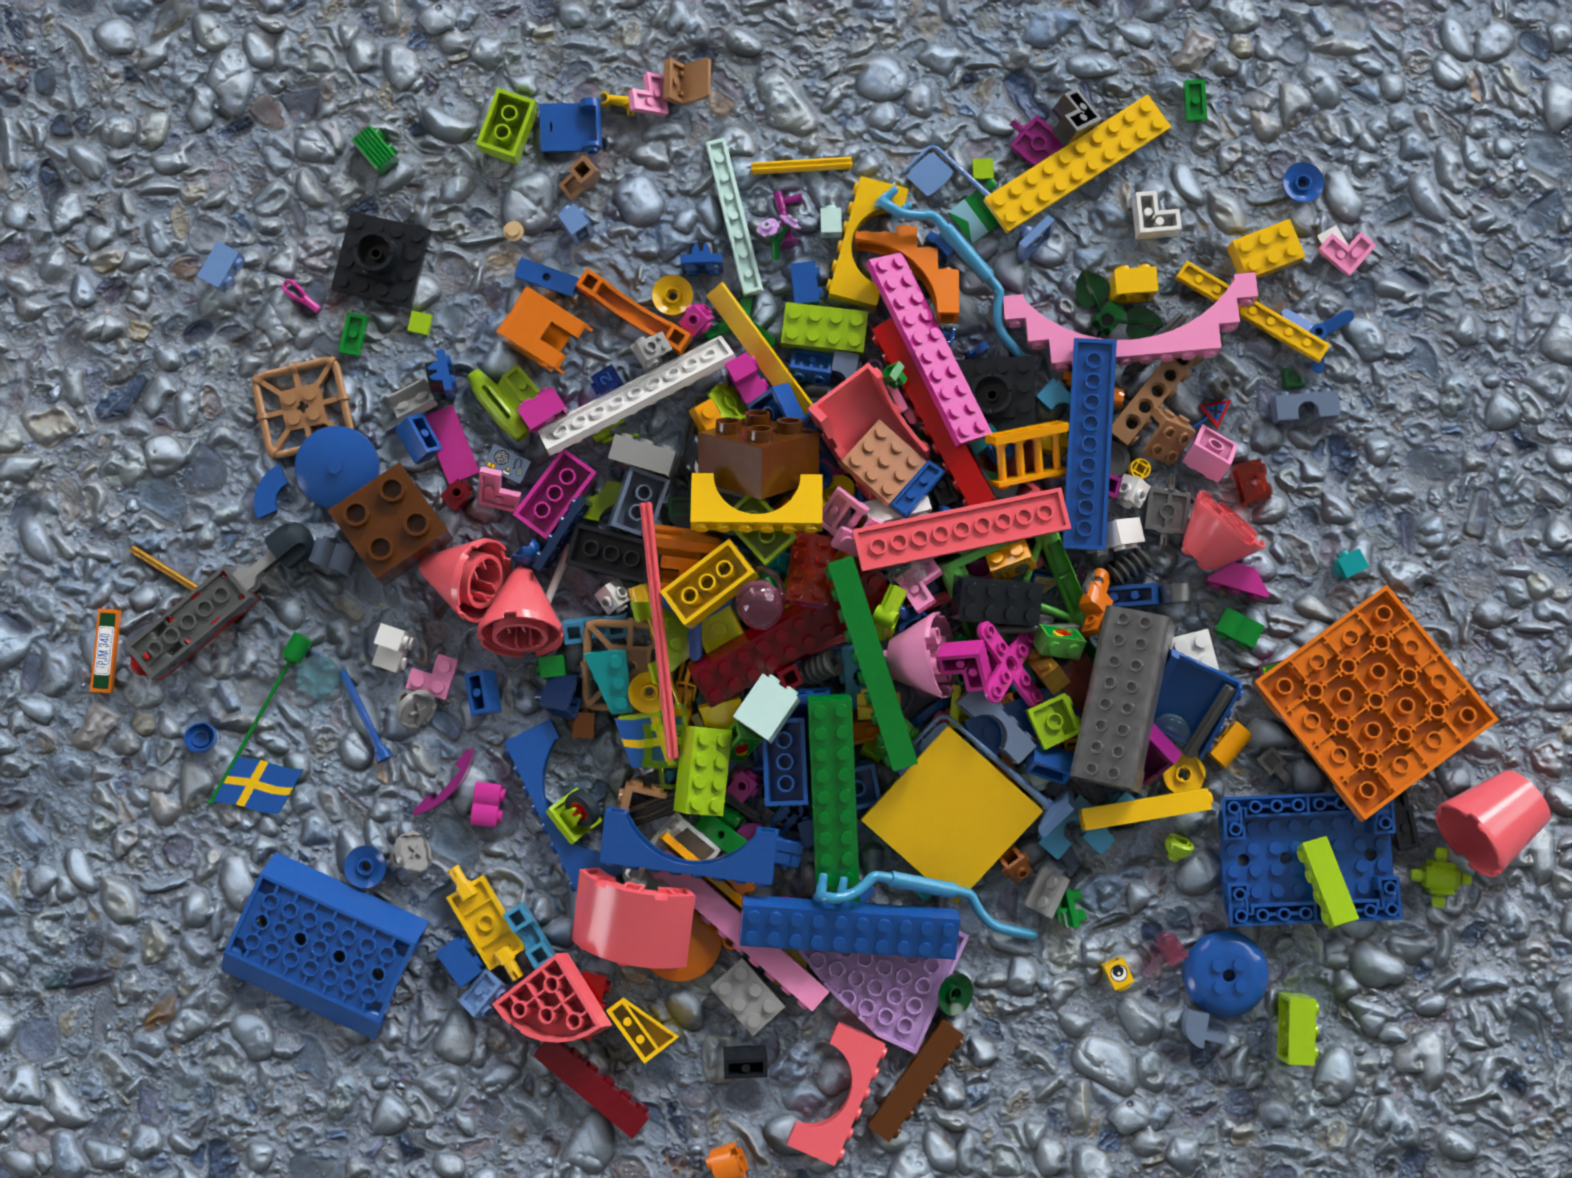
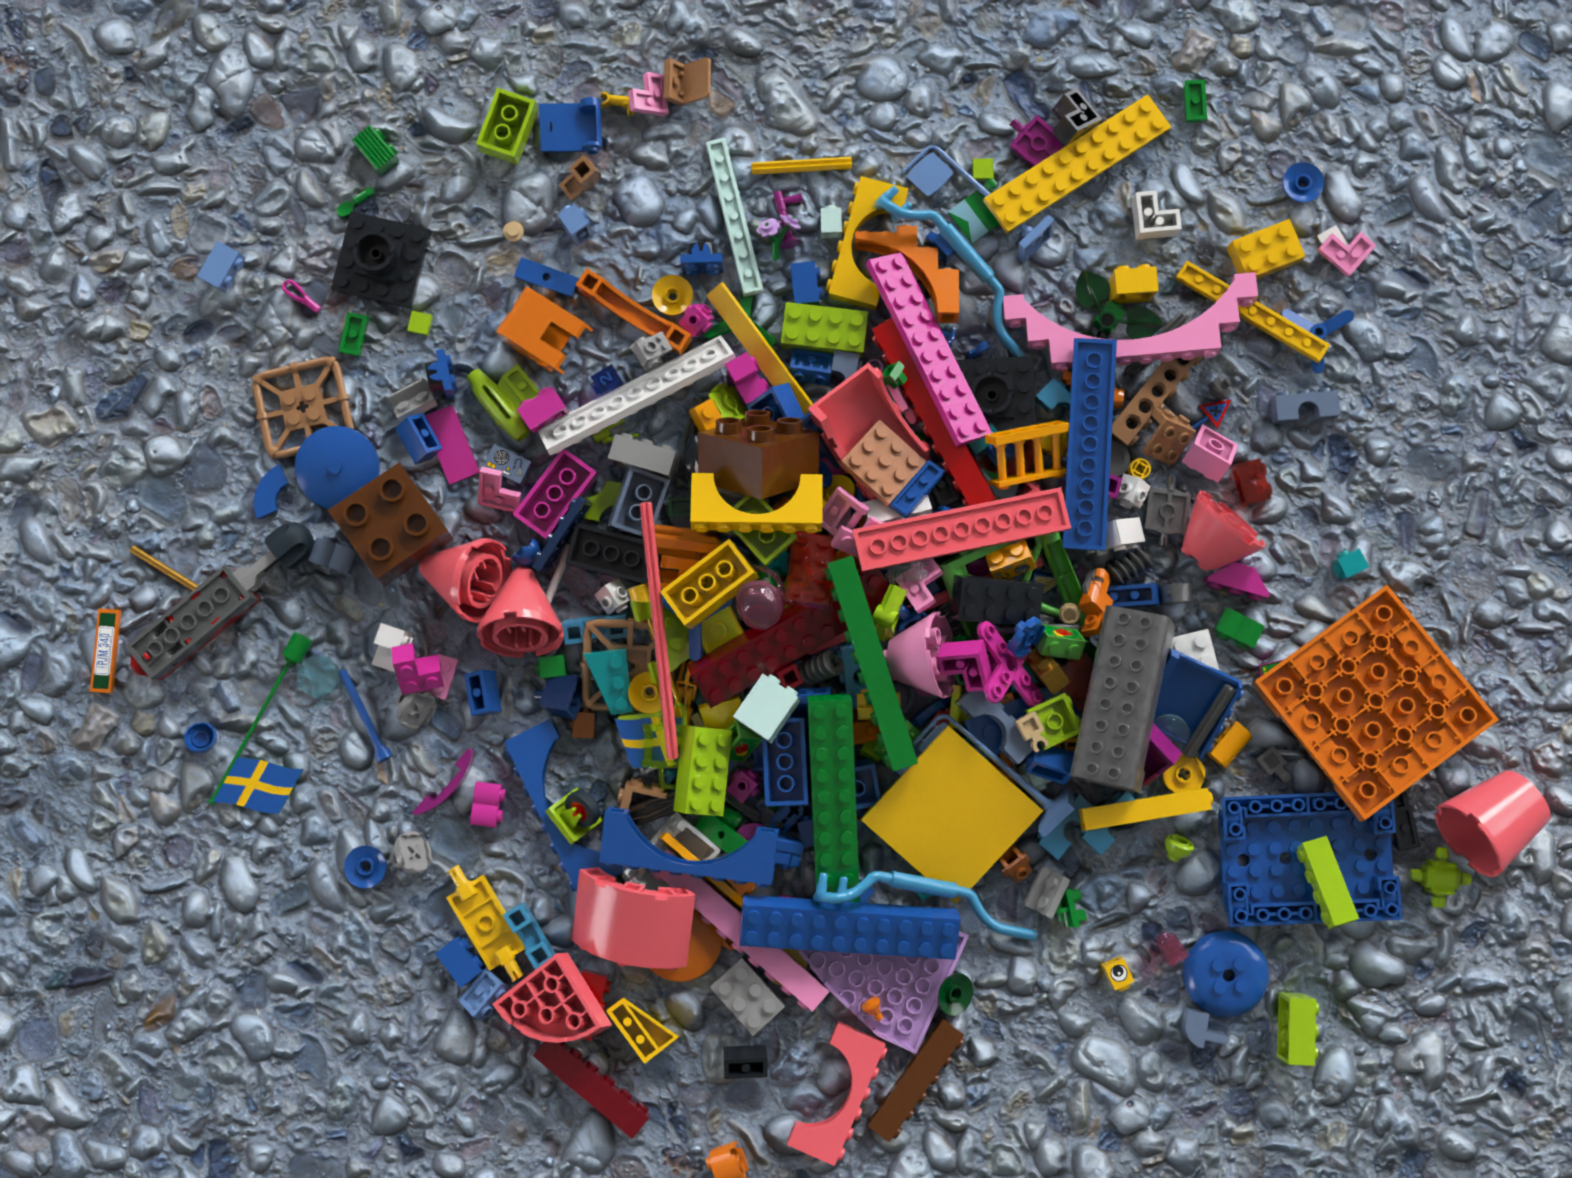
blue slope [221,852,430,1040] -> none
dark red brick [440,478,475,513] -> none
dark green tile [1280,368,1305,390] -> none
none -> green piece [336,187,374,217]
none -> dark pink brick [391,643,444,695]
none -> orange rock [861,996,883,1021]
none -> blue plate [1006,616,1045,658]
none -> tan plate [1014,711,1049,752]
none -> tan plate [1059,603,1080,624]

